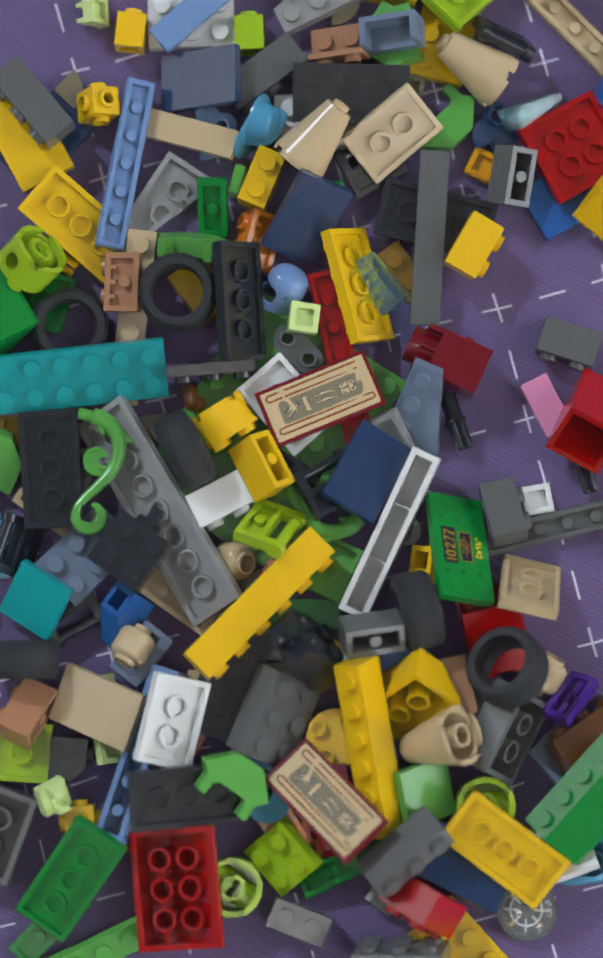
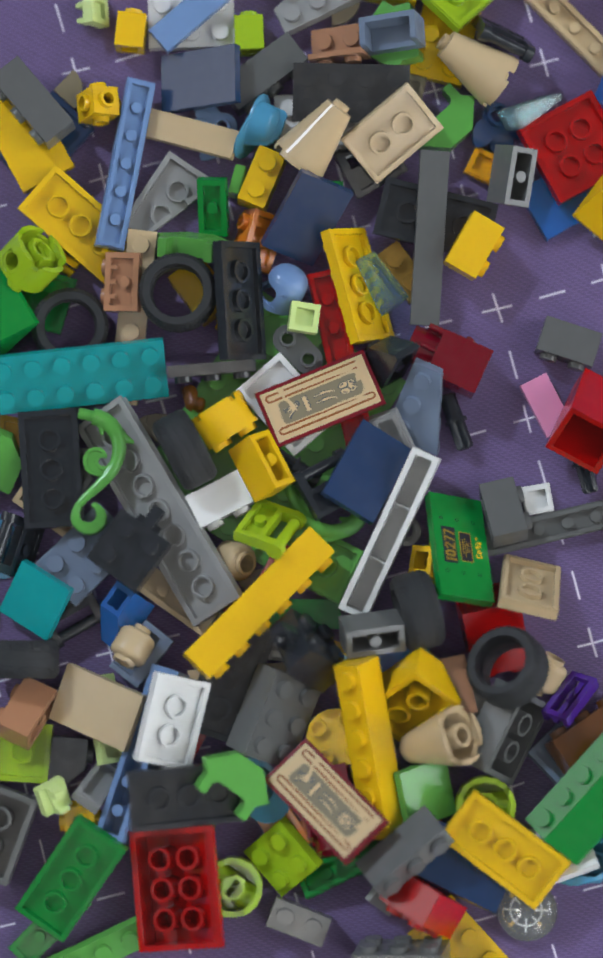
none -> light grey tile [71,763,117,815]
none -> black slope [365,335,420,389]

